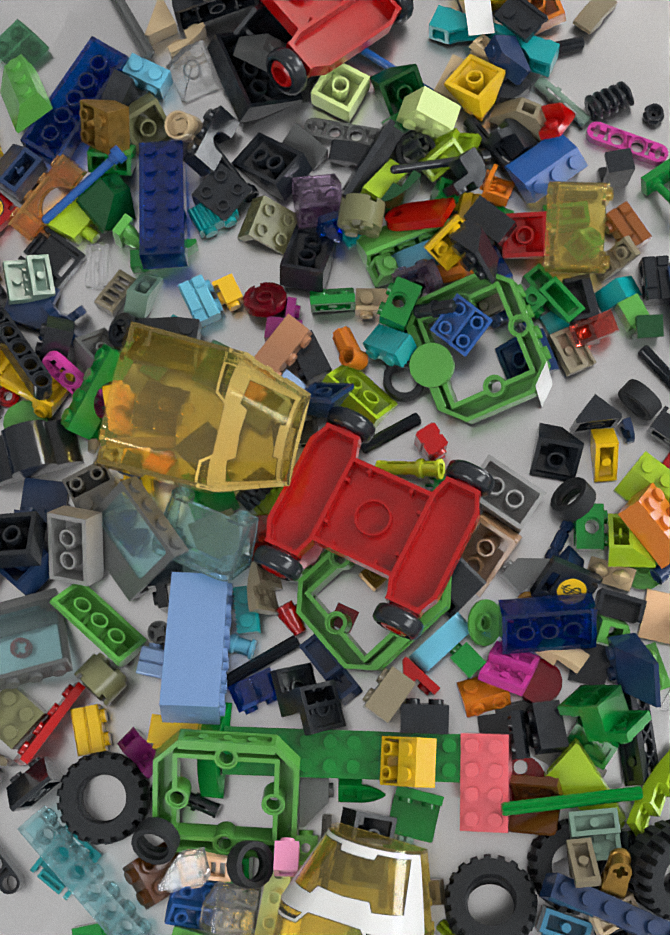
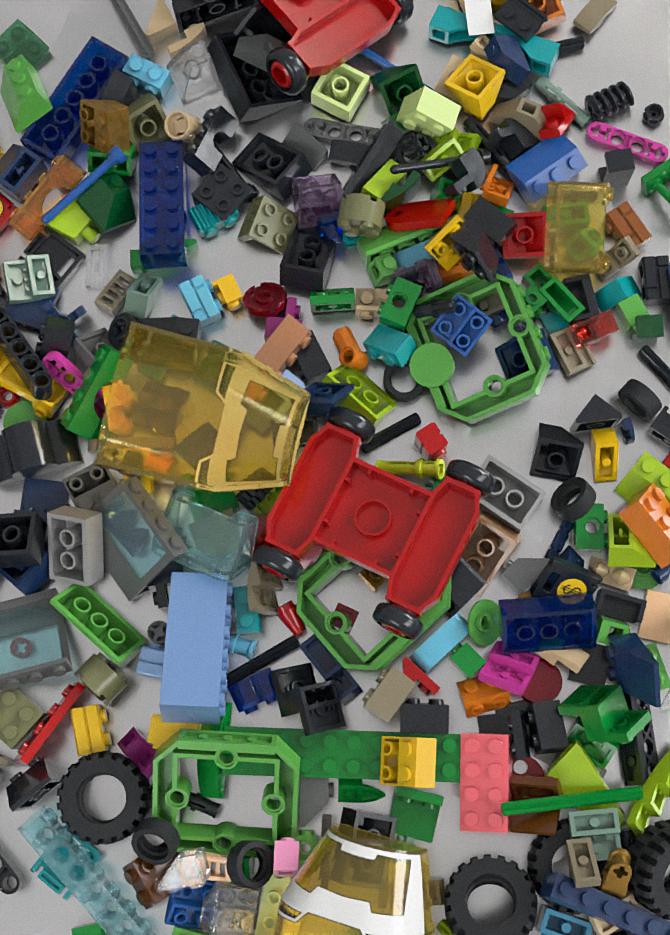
bright green tile [112,213,147,249] -> none
white sticker [536,362,553,407] -> none

